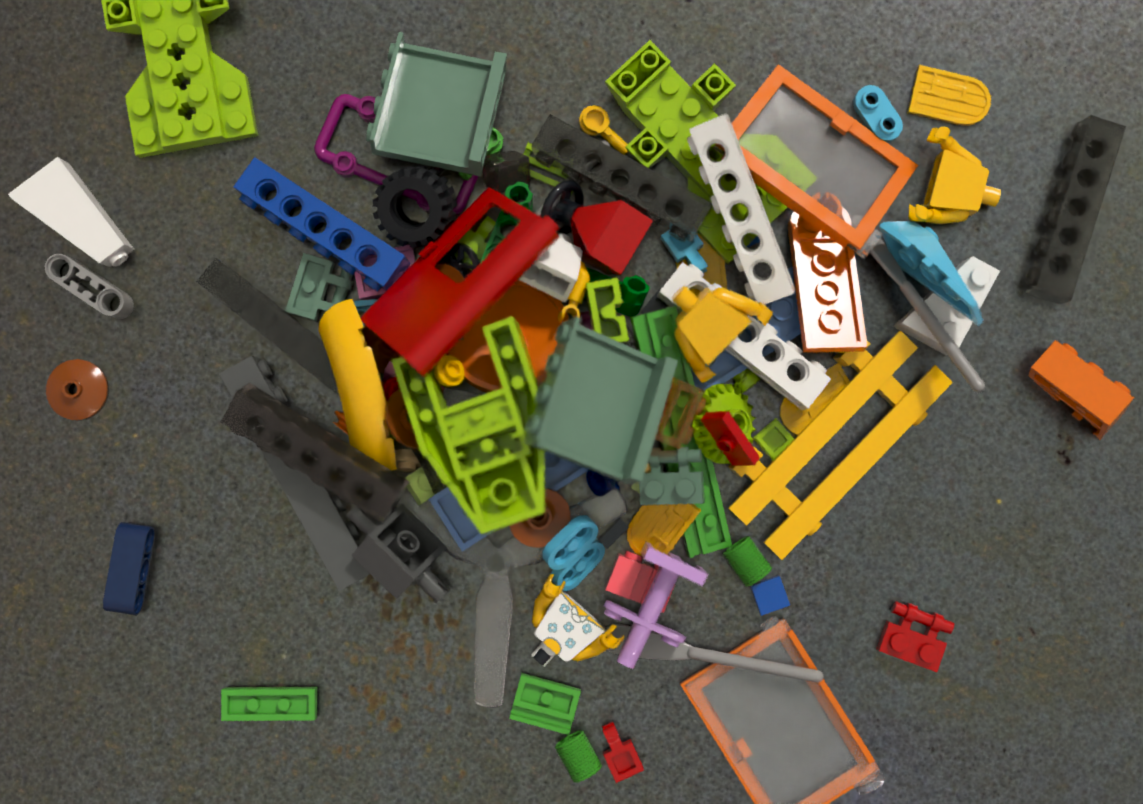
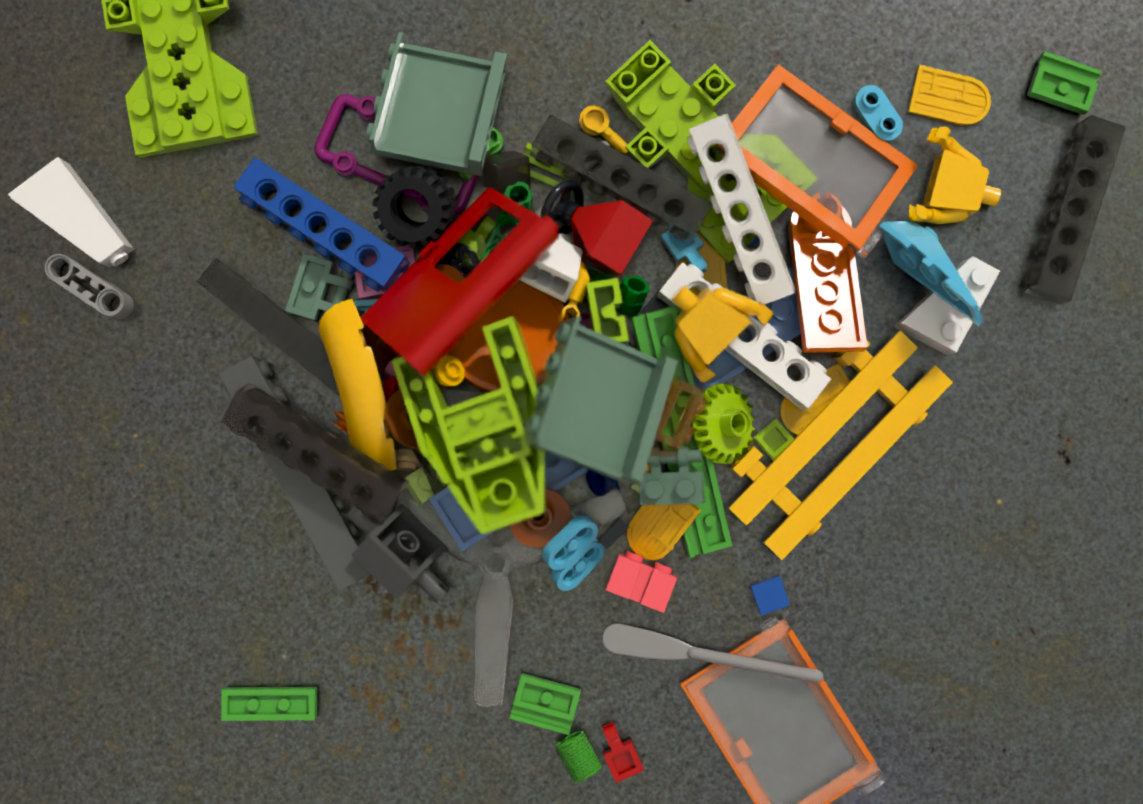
dark orange dish [46,359,108,420] -> none
dark blue beam [103,522,155,616] -> none
torso [531,574,625,667] -> none
lavender piece [604,542,708,669] -> none
red plate [700,411,760,466] -> none
bright green piece [723,536,772,587] -> none
lime plate [733,368,761,394] -> none
light grey piece [850,216,985,392] -> none
red plate [876,601,954,672] -> none
orange wedge [1028,340,1134,440] -> none
none -> bright green plate [1027,51,1102,115]

